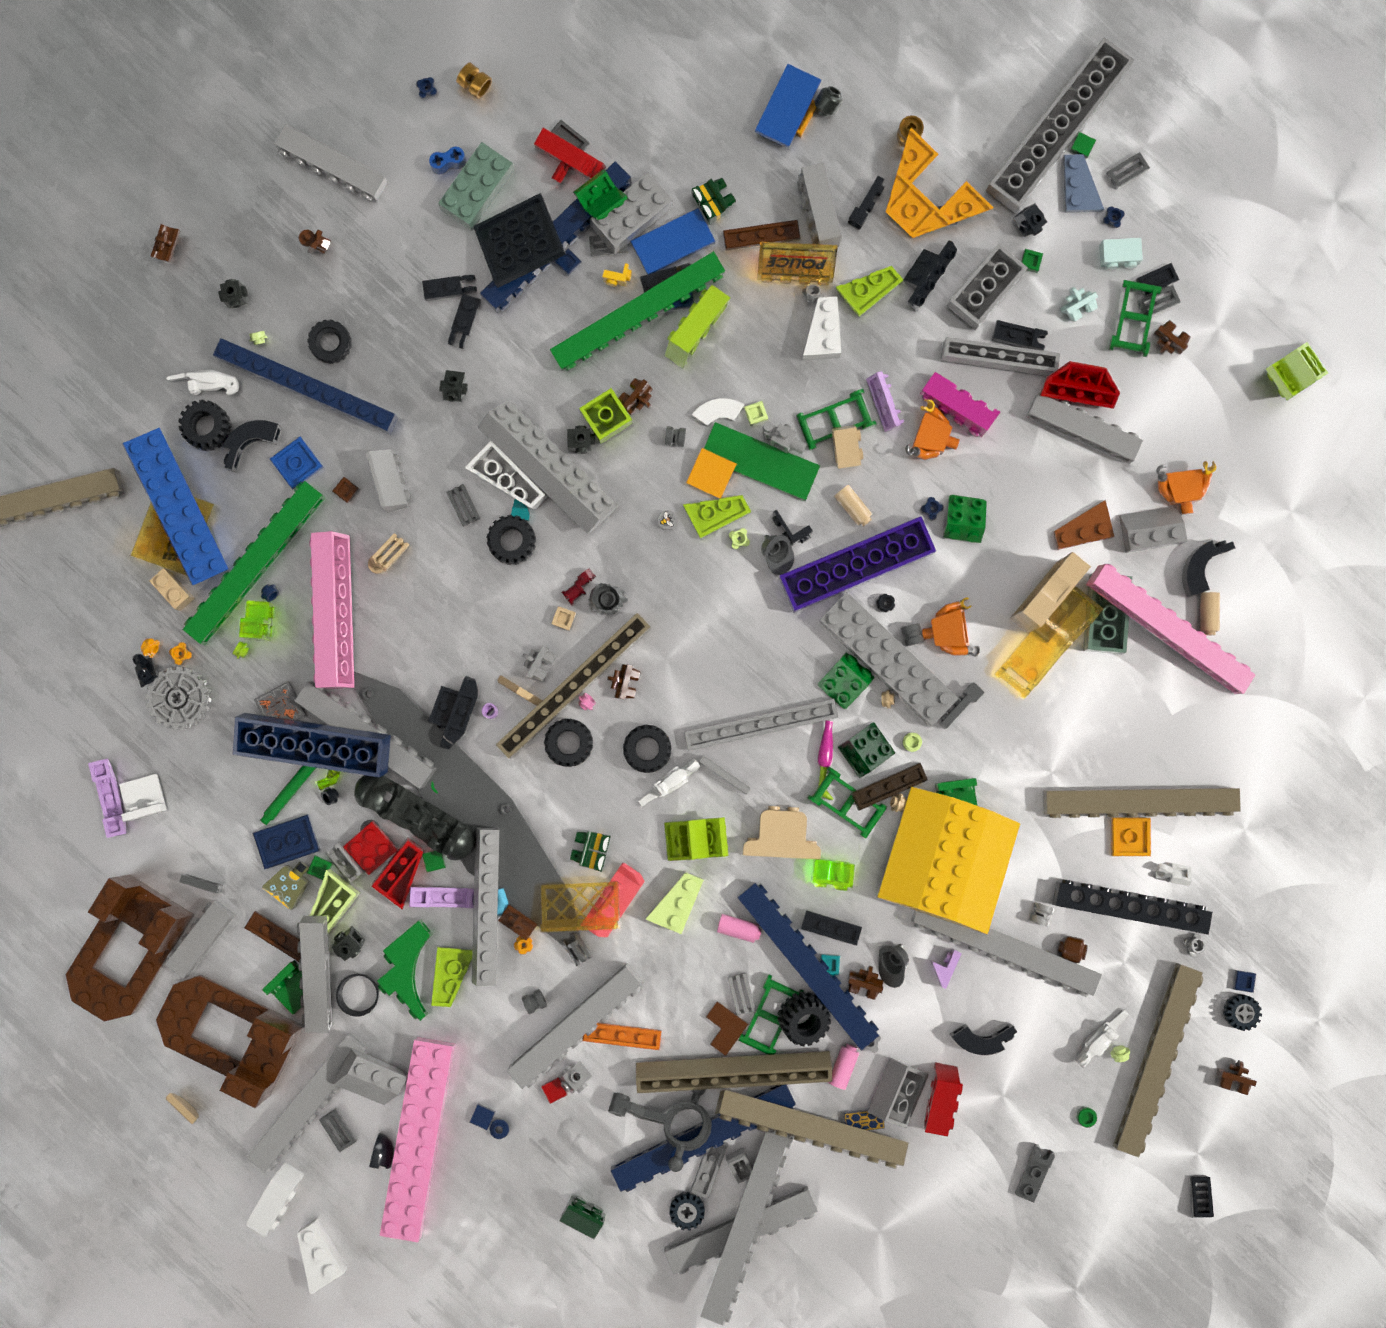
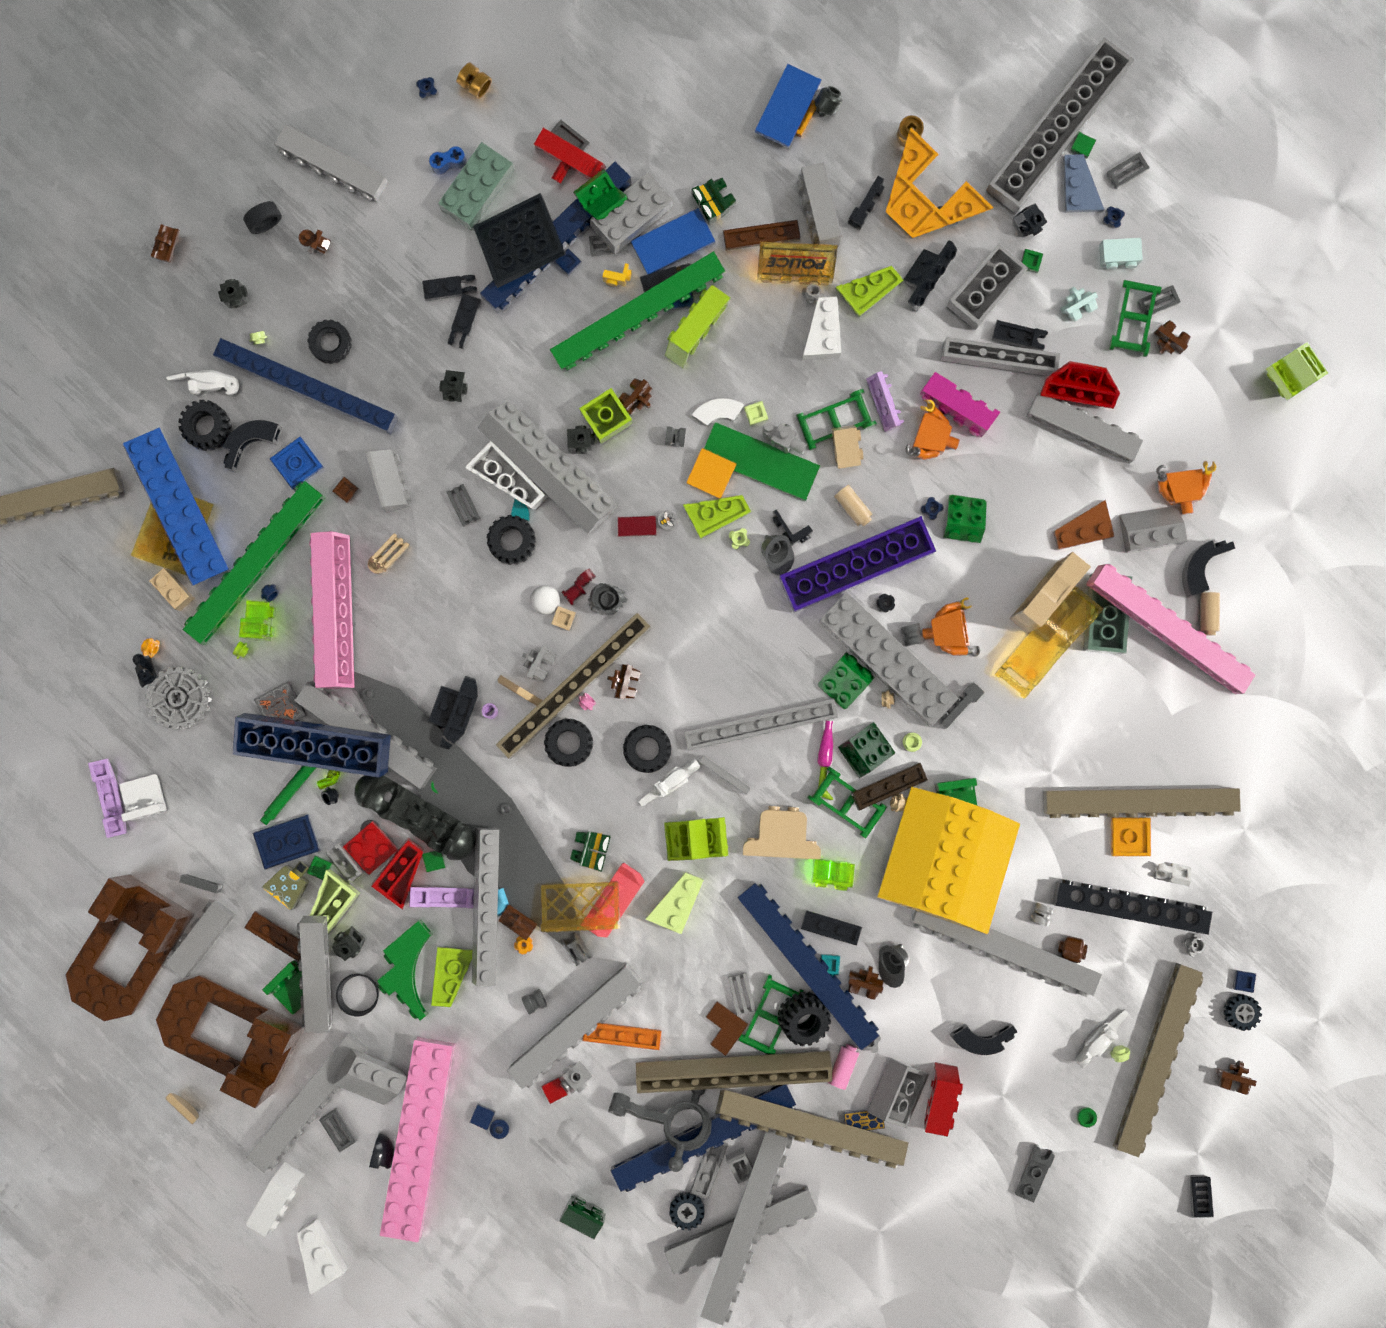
light orange plate [169,642,192,665] -> none
bright pink brick [717,914,762,943] -> none
lavender slope [930,949,962,989] -> none
black tile [1136,263,1180,296] -> none
none -> black tyre [243,201,282,234]
none -> white hair [530,586,560,614]
none -> dark red tile [618,516,656,537]

